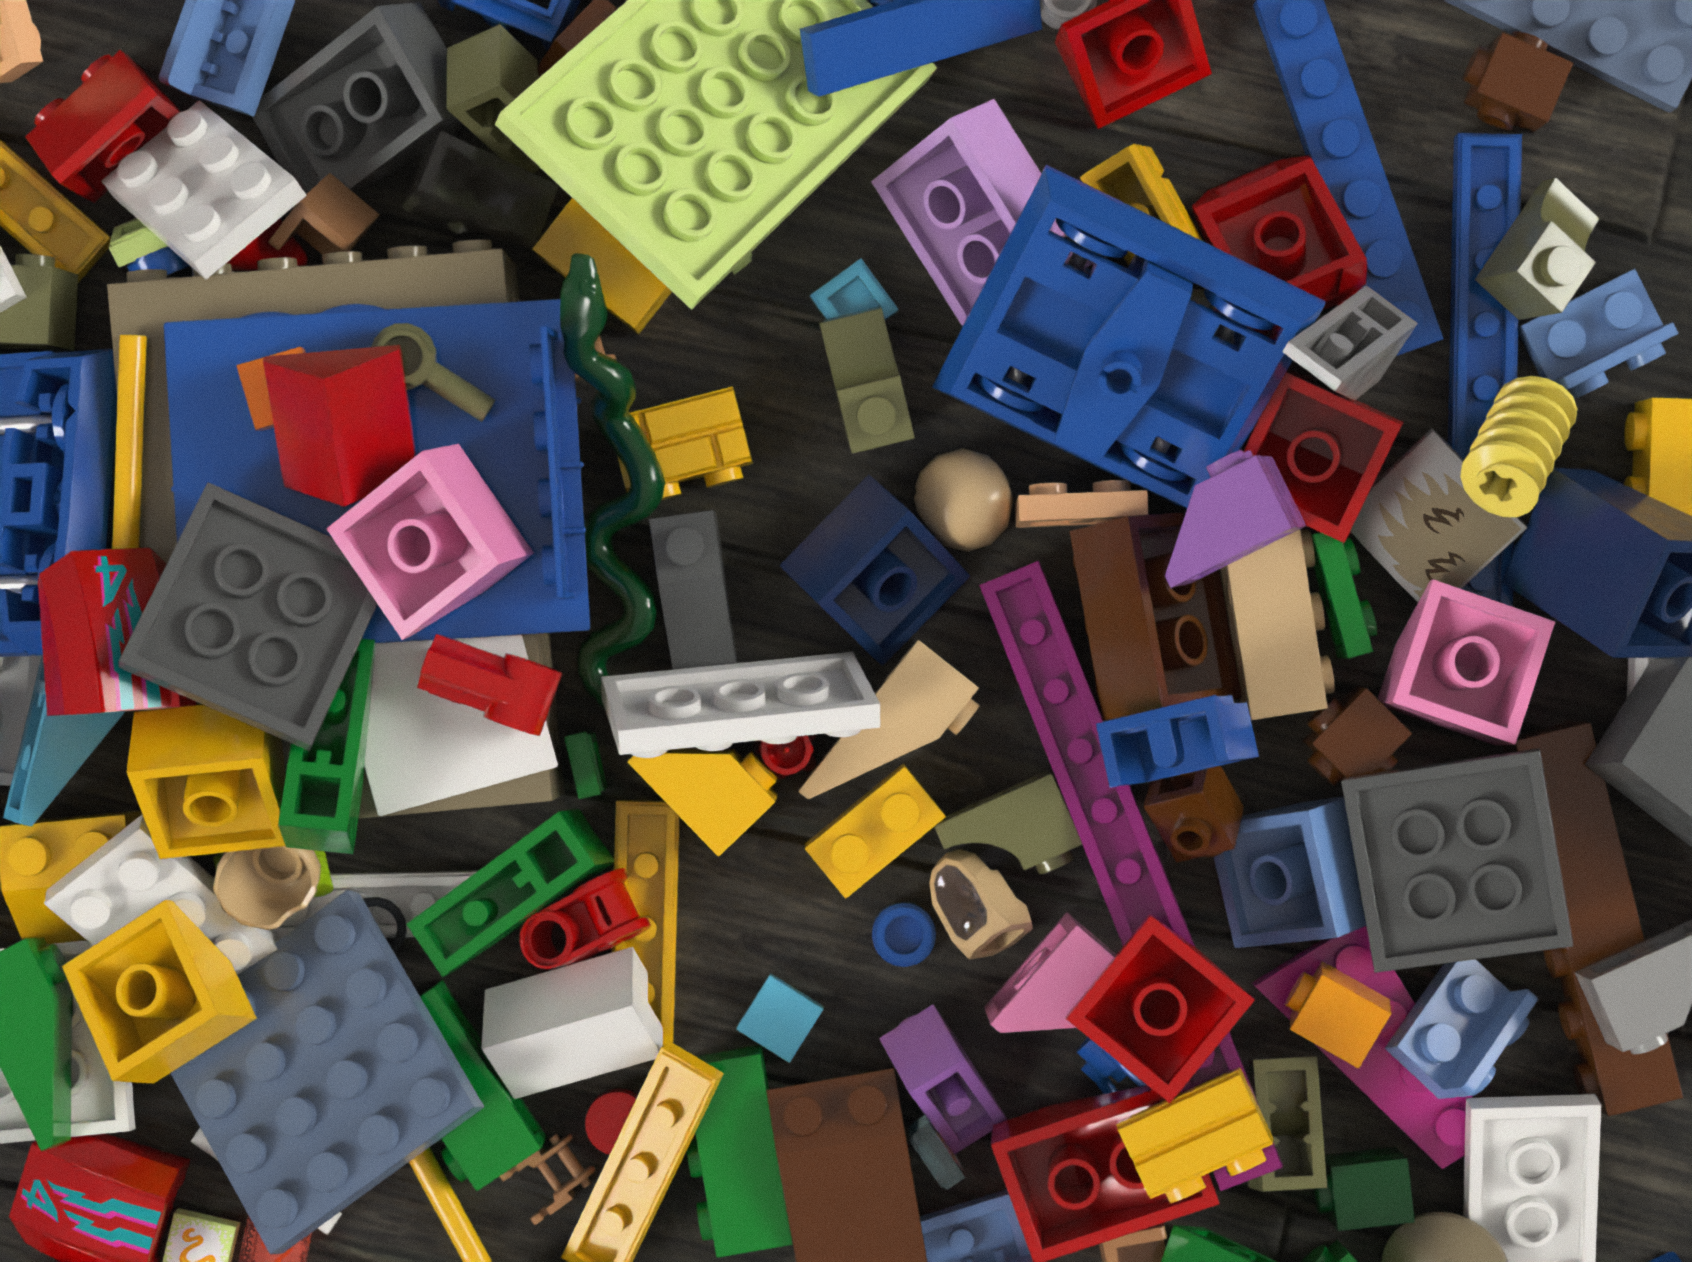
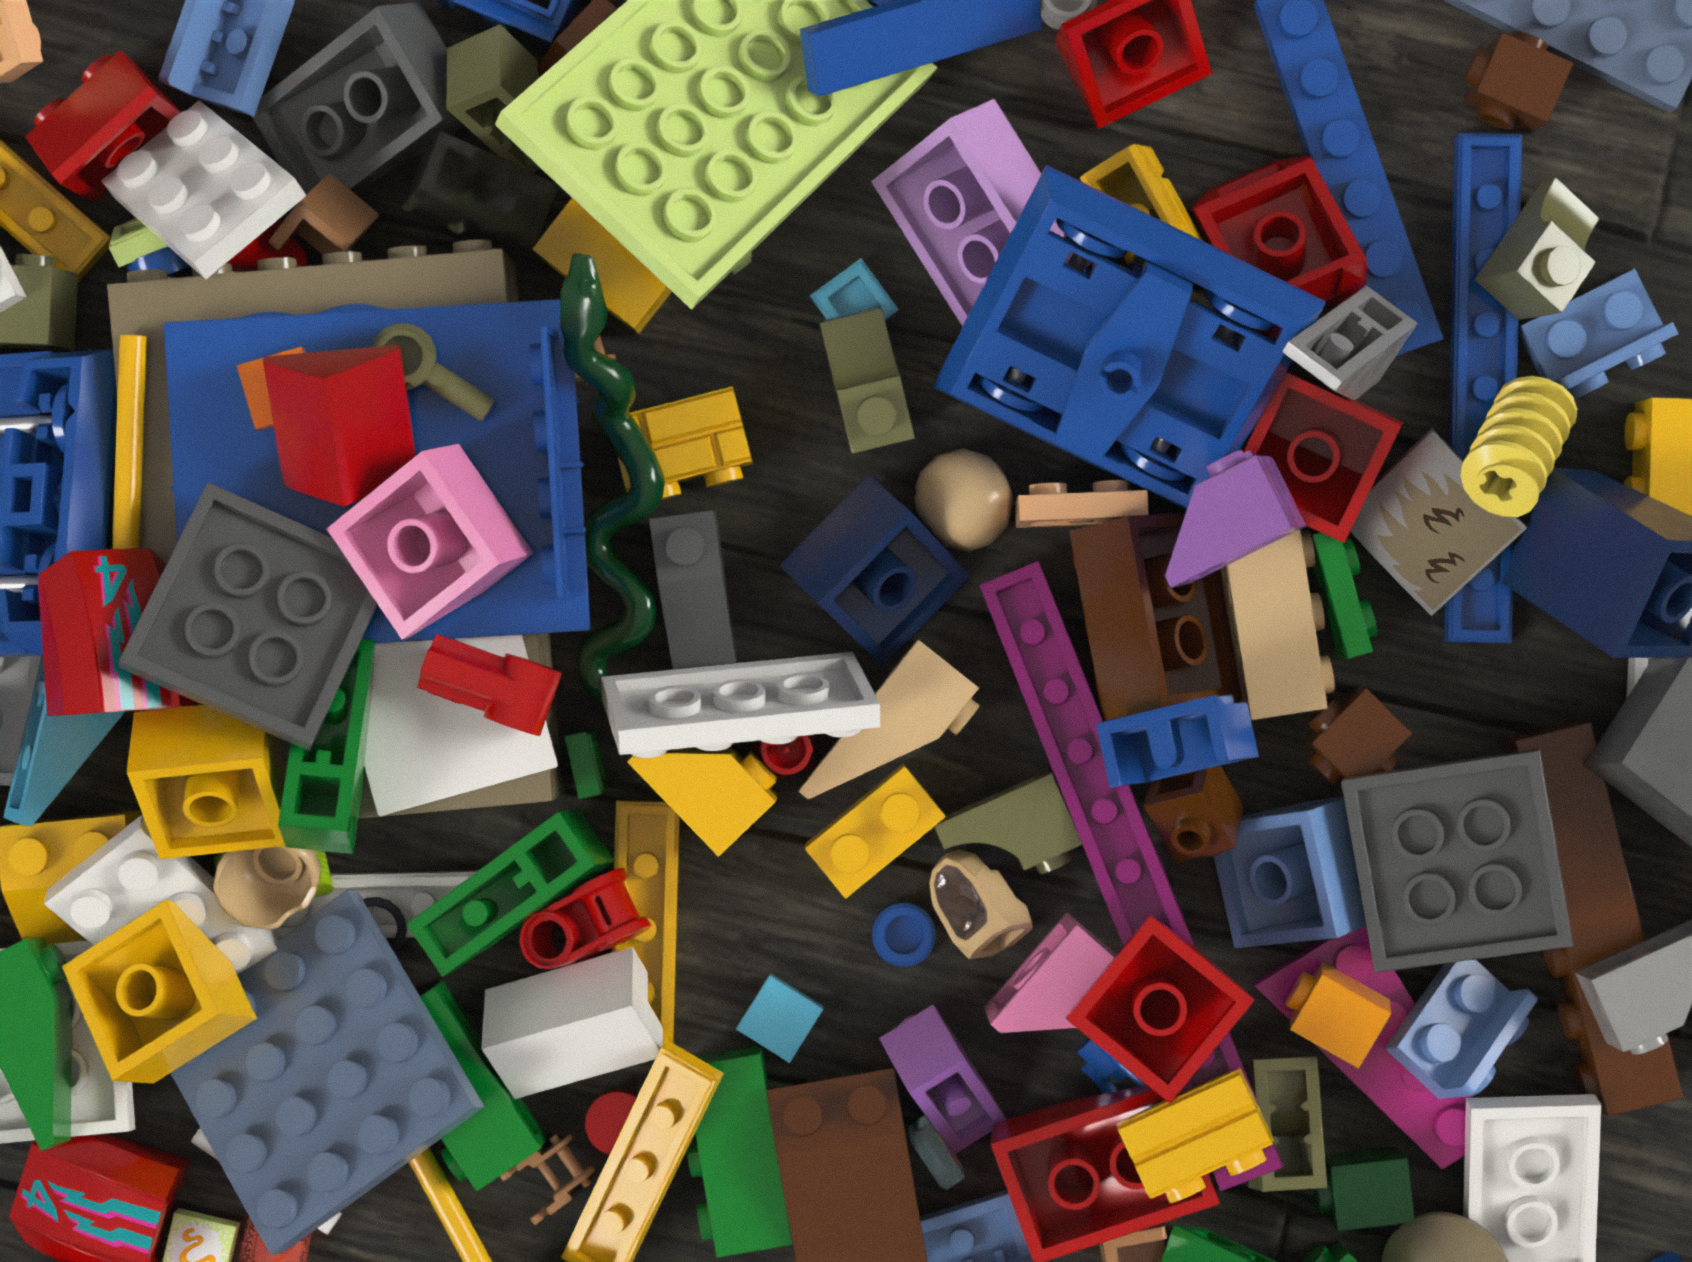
bright pink slope [1378,579,1555,745] -> none

